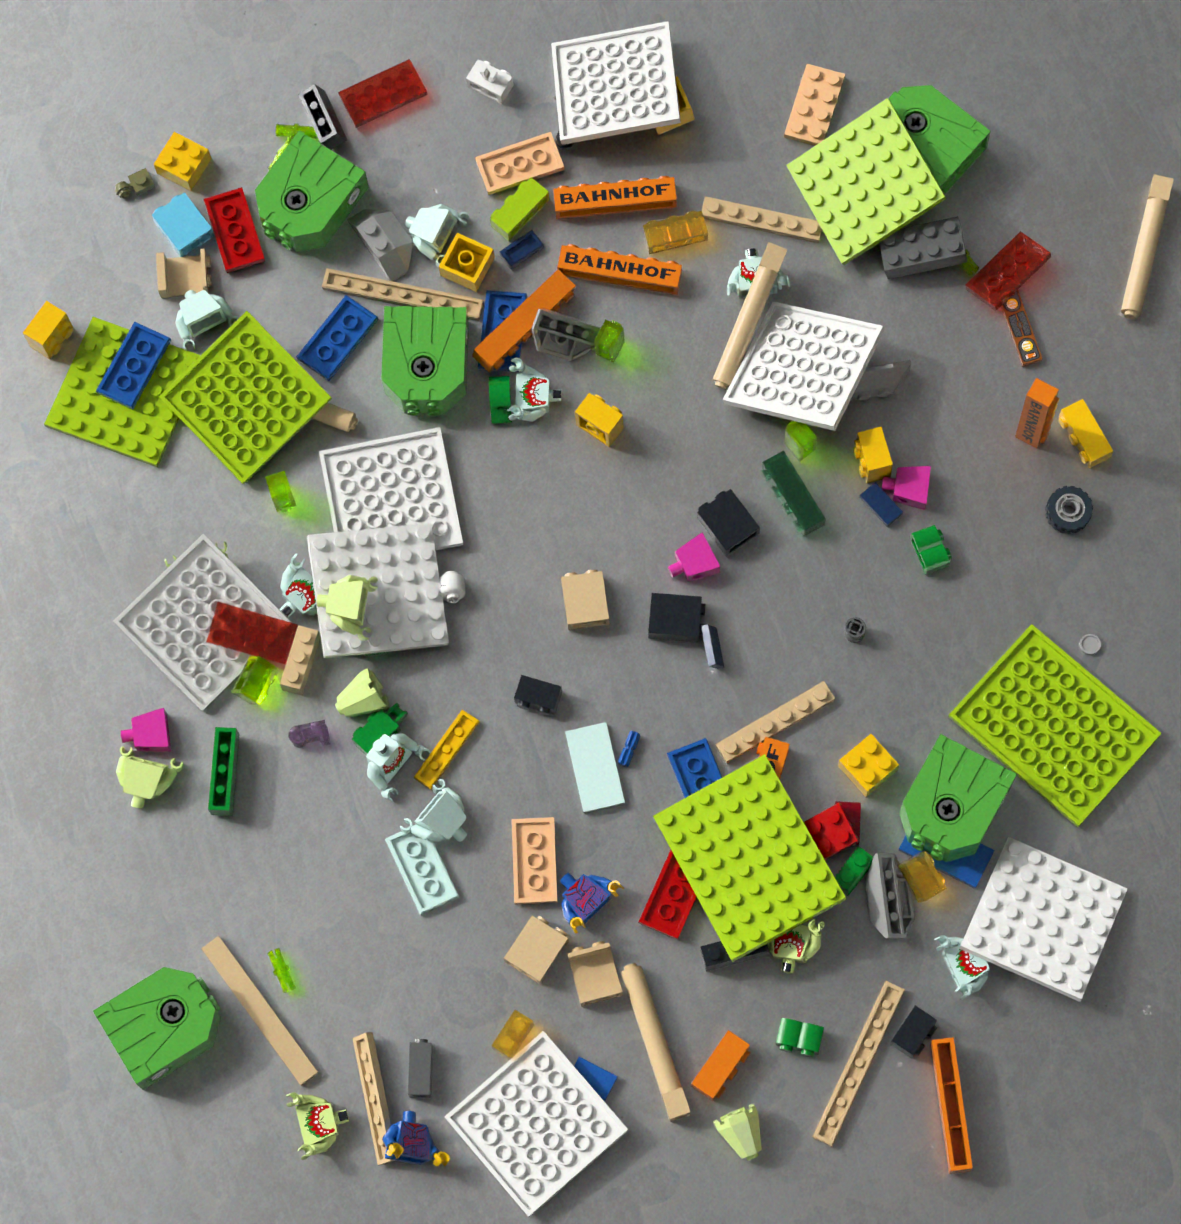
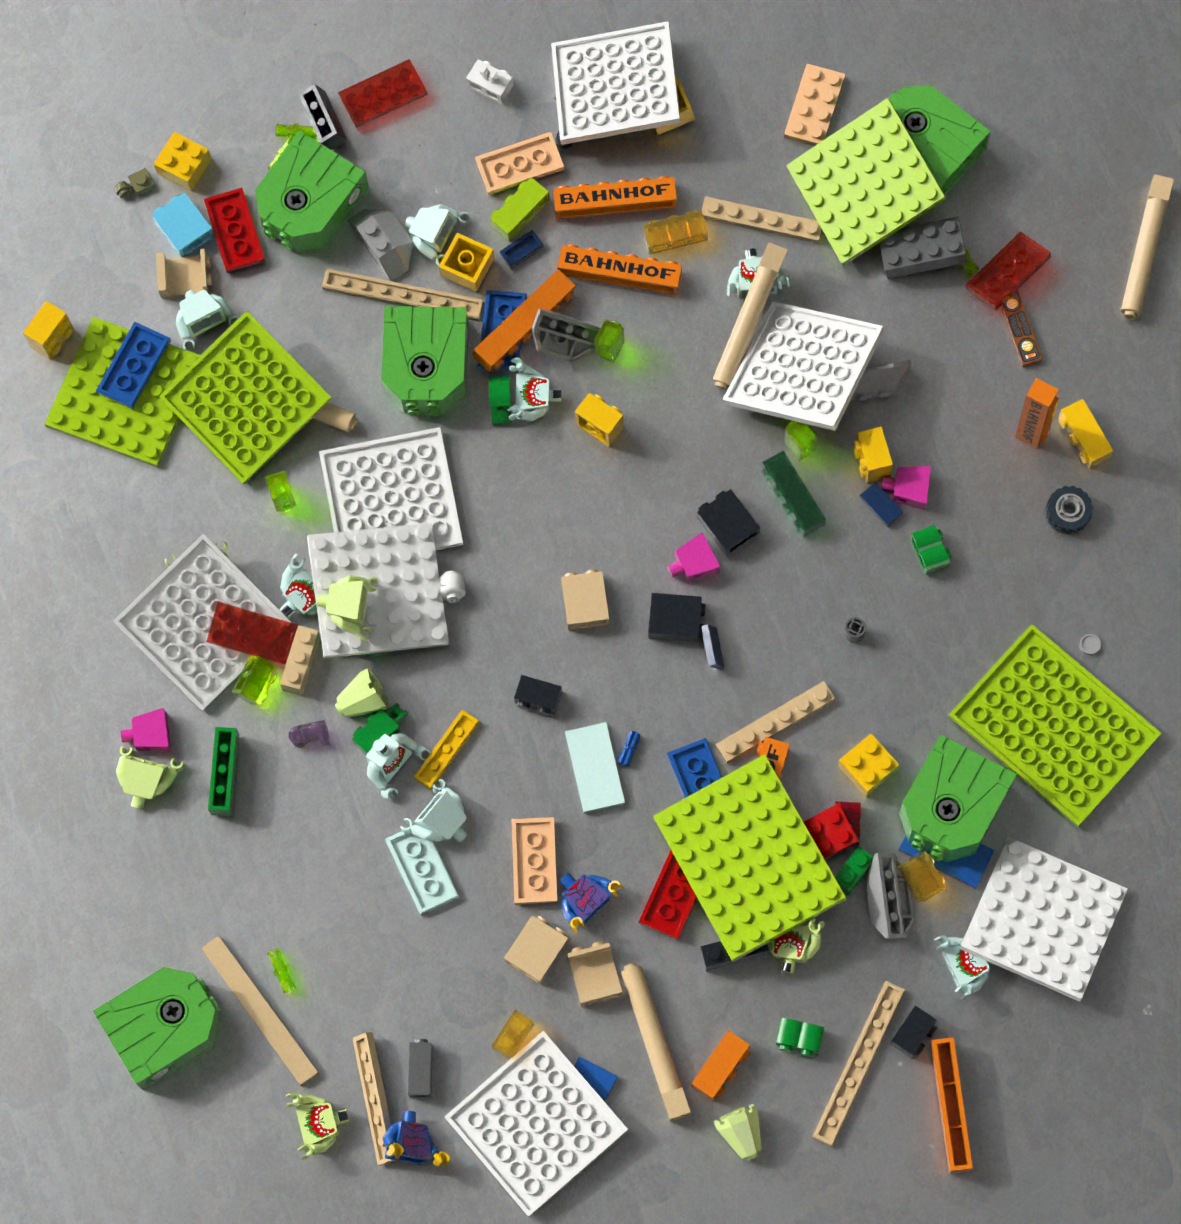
blue tile [296,295,379,381] -> none

